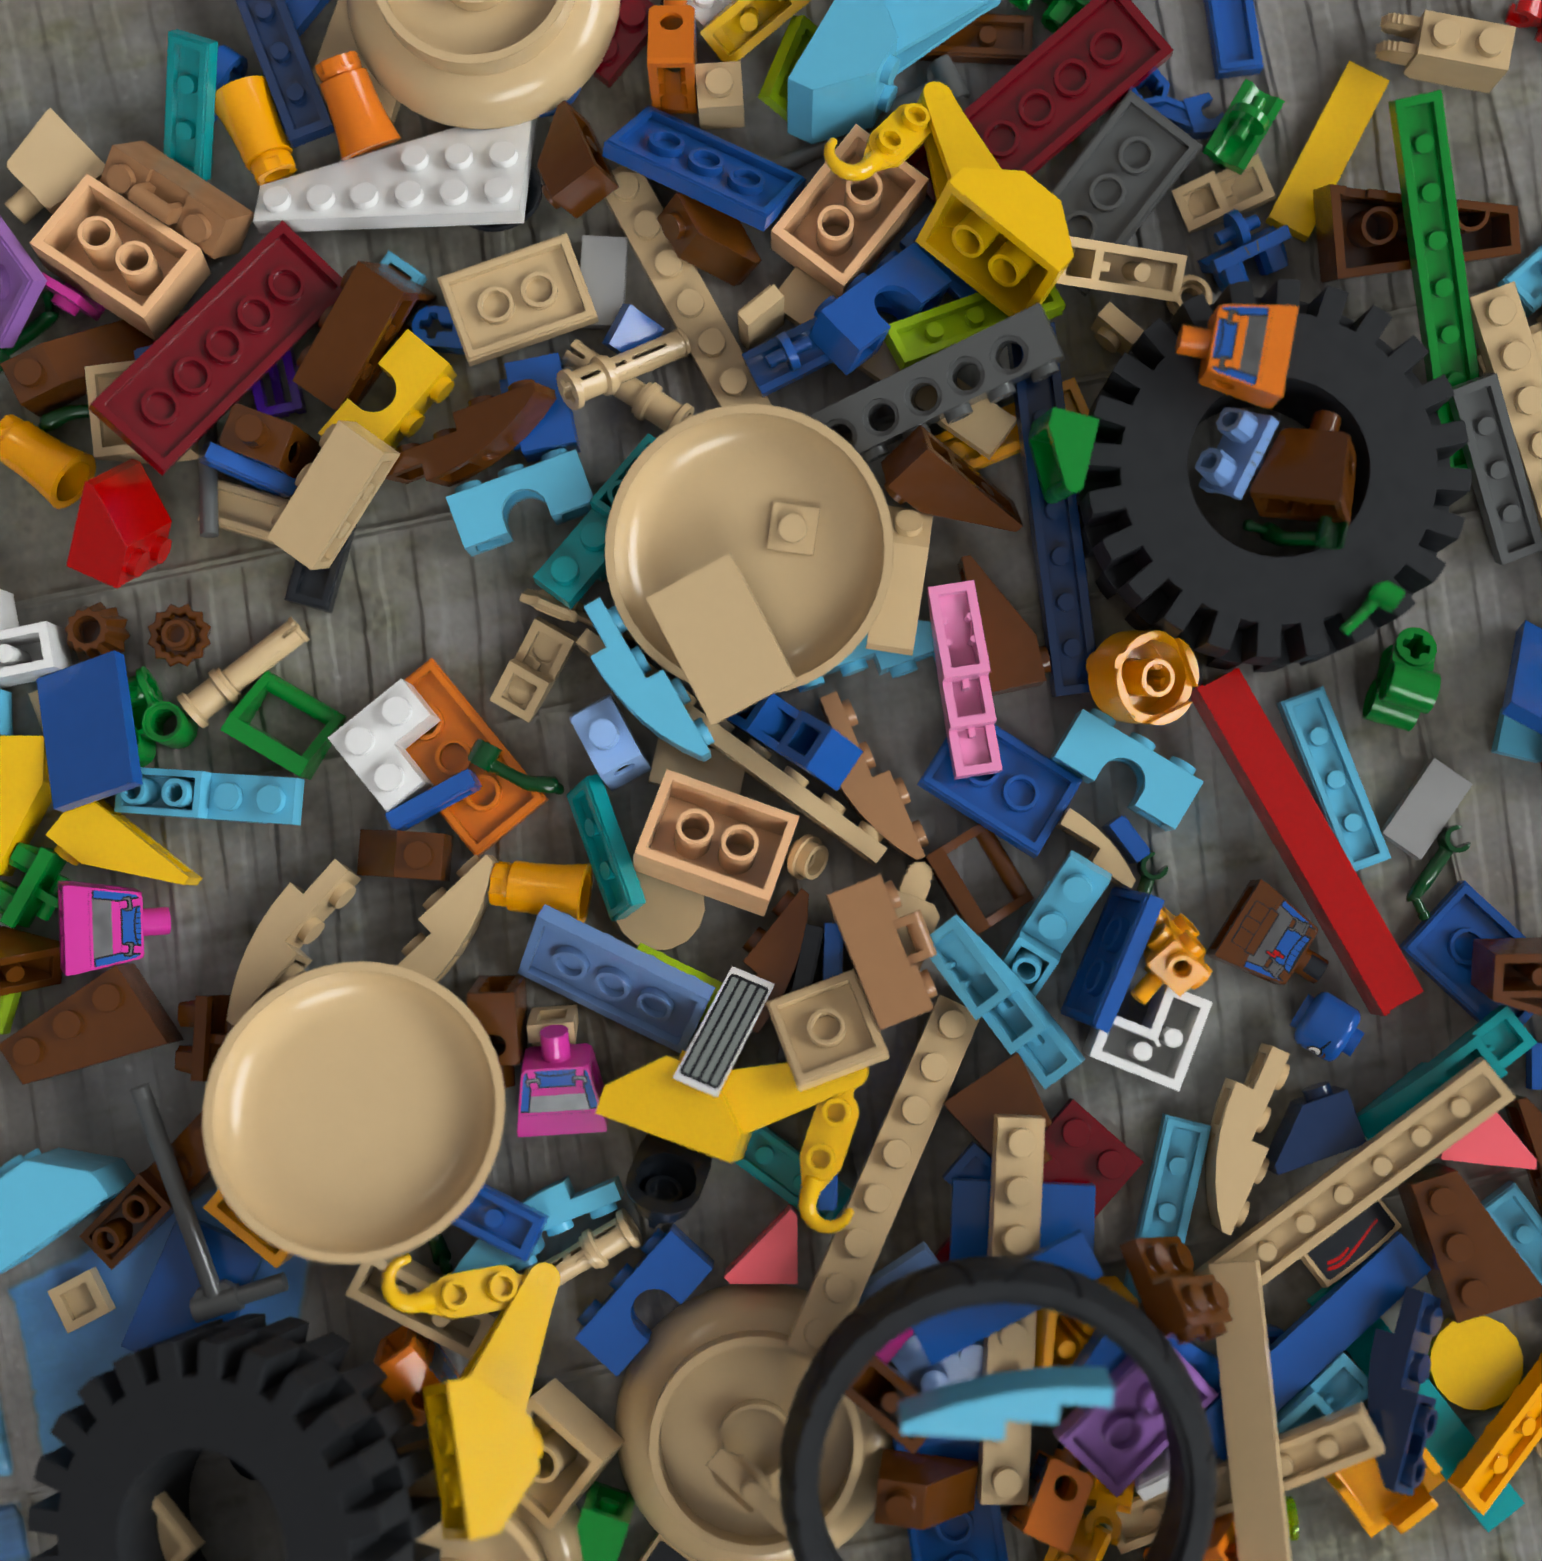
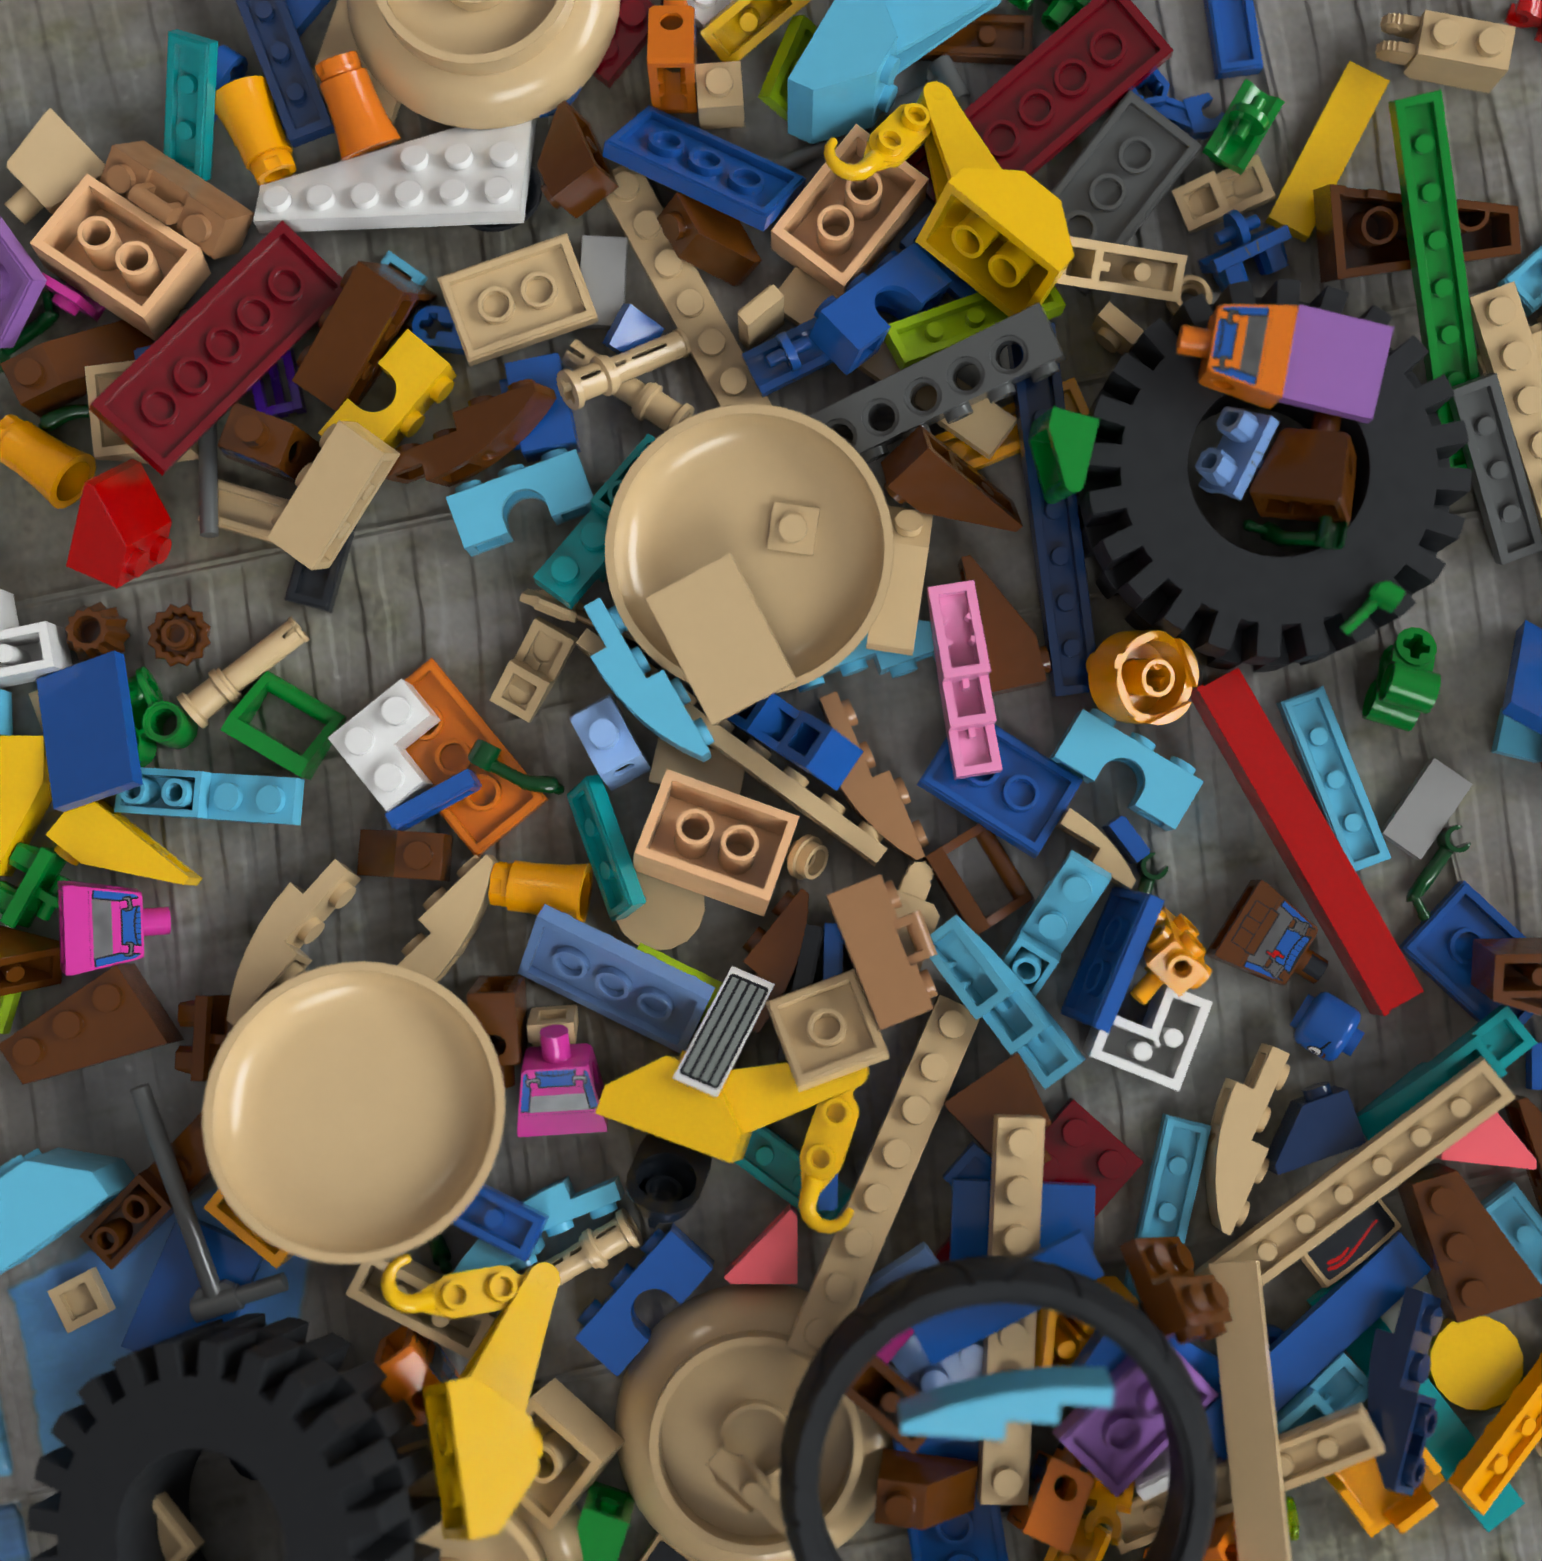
blue tile [198,442,297,498] -> none
none -> medium lavender tile [1278,304,1394,424]

